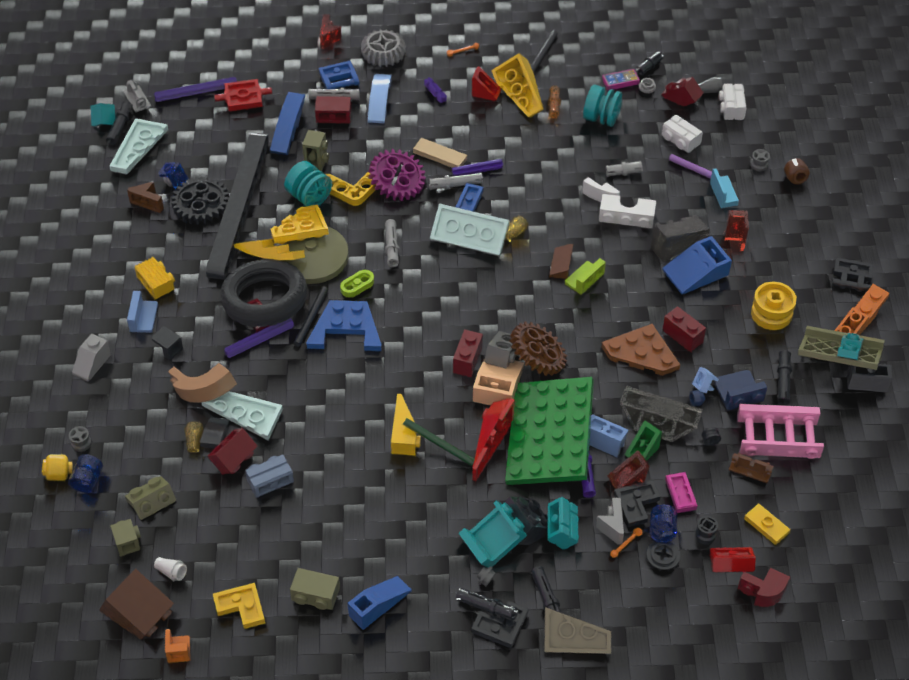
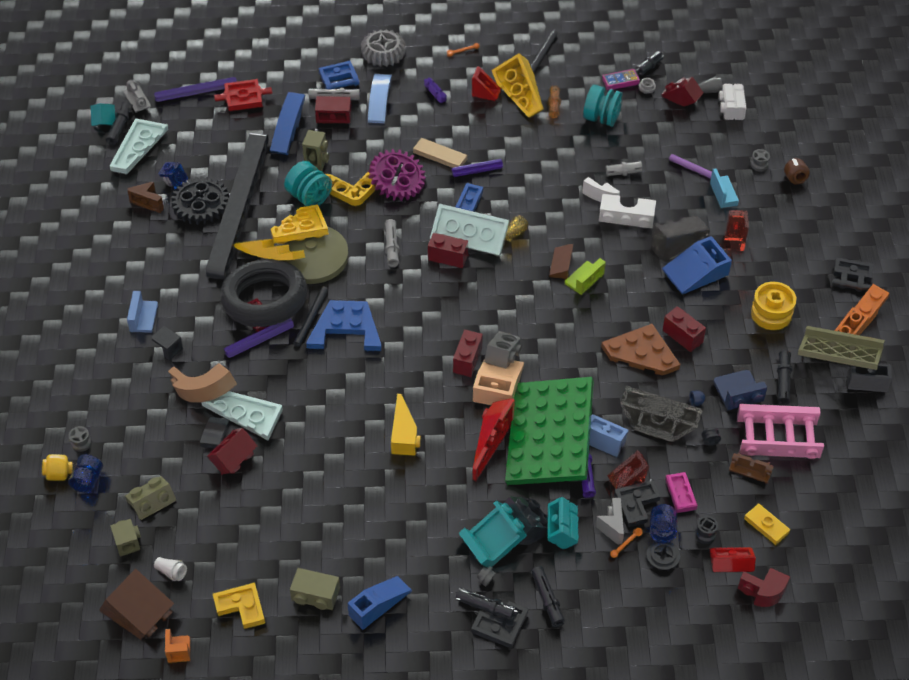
light grey slope [72,333,111,382] -> none
yellow brick [135,257,175,300] -> none
clear yellow cone [184,421,204,453] -> none
sand blue brick [245,455,294,498] -> none
clear red slope [320,14,342,48] -> none
lime plate [340,270,374,298] -> none
dark green bar [403,418,474,466] -> none
light grey pin [429,173,483,190] -> none
reddish brown gear [510,321,567,376] -> none
dark tan wing [544,607,611,654] -> none
green slope [625,421,662,466] -> none
white brick [662,115,703,153] -> none
light blue tile [692,367,719,393] -> none
teal slope [837,333,864,360] -> none
none -> dark red brick [428,233,468,268]

